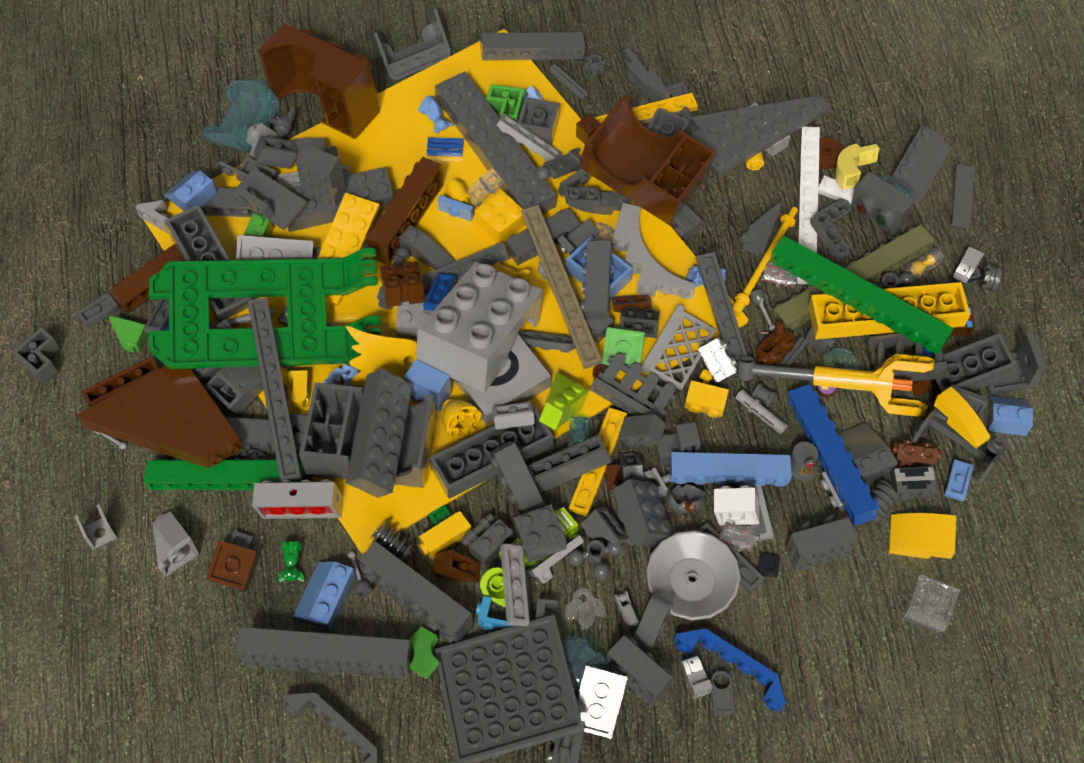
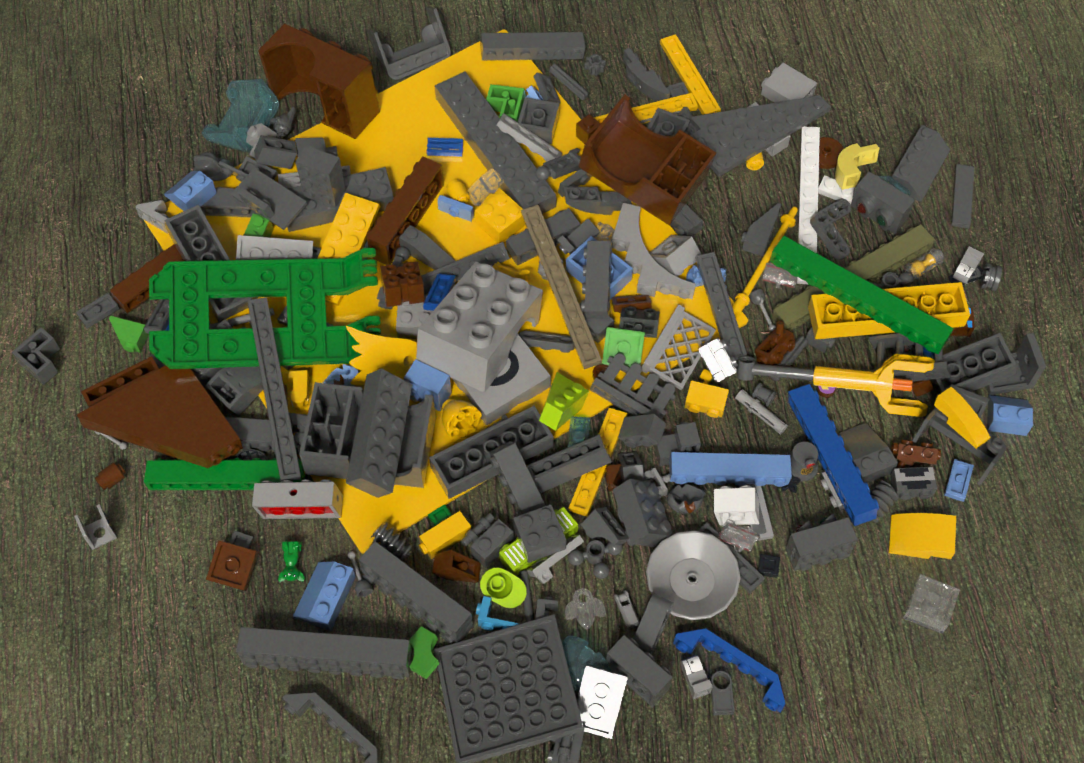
light grey slope [153,512,199,577] -> none
medium blue animal [418,95,454,134] -> none
light grey slope [492,402,534,430] -> none
light grey plate [500,544,530,627] -> none
clear light blue tile [821,348,860,370] -> none
none -> reddish brown brick [95,462,126,490]
none -> dark grey piece [193,152,233,181]
none -> dark grey plate [533,73,560,104]
none -> light grey slope [649,235,702,276]
none -> yellow plate [660,34,721,115]
none -> light grey brick [761,63,817,103]
none -> black plant [781,475,801,493]

